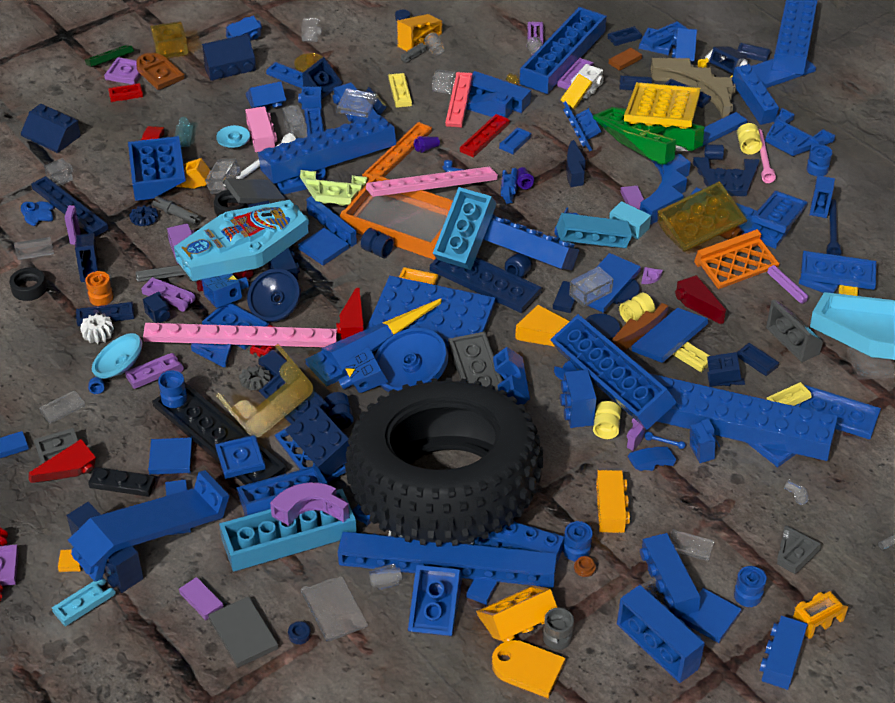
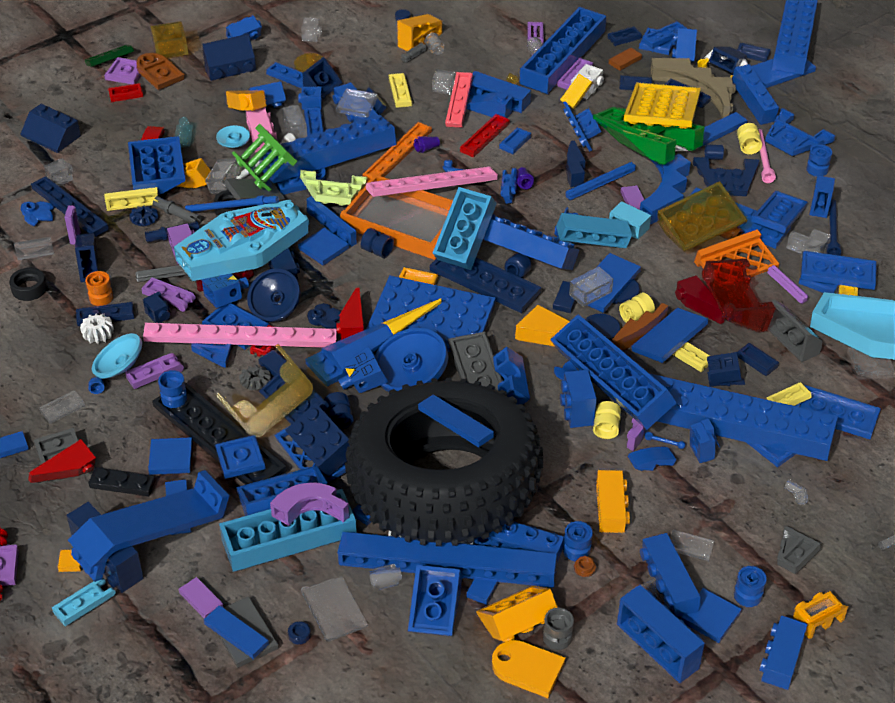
medium lavender tile [641,267,663,284] -> none
none -> light yellow tile [104,187,159,211]
none -> dark blue pin [145,221,199,243]
none -> blue bar [185,195,279,212]
none -> blue tile [203,605,269,659]
none -> light orange slope [226,90,266,110]
none -> bright green fence [232,123,298,191]
none -> dark blue plate [307,303,341,329]
none -> blue tile [418,394,494,447]
none -> blue axle [565,162,636,200]
none -> clear red windscreen [702,258,776,333]
none -> clear brick [787,229,831,259]

